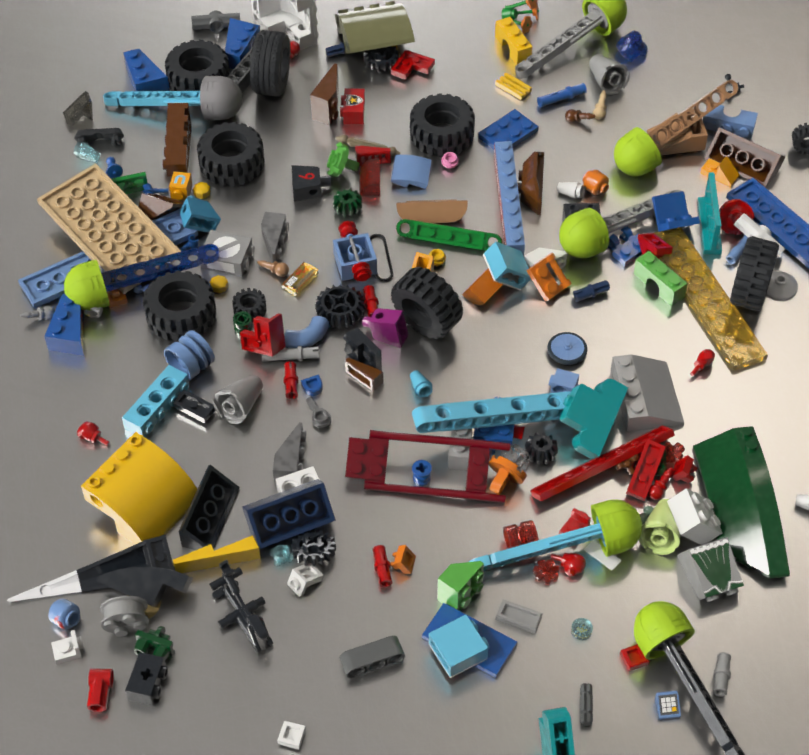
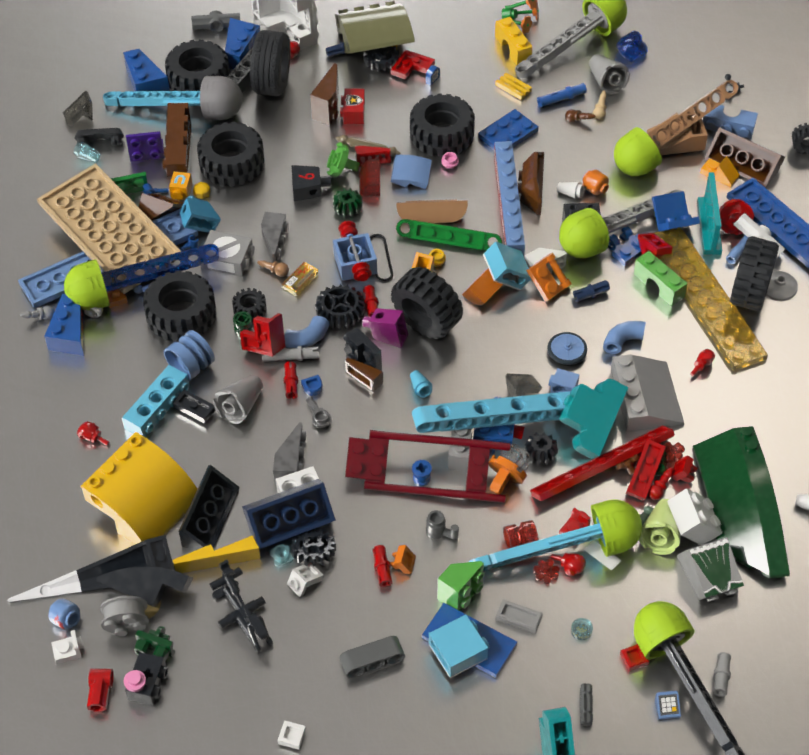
blue piece [106,157,123,178] -> none
yellow tile [210,275,228,293] -> none
none -> bright pink plate [124,670,146,692]
none -> dark purple bracket [126,131,165,162]
none -> blue tile [426,65,440,86]
none -> dark grey piece [426,510,459,539]
none -> clear smoke slope [505,373,542,397]
none -> medium blue cylinder [603,321,646,354]

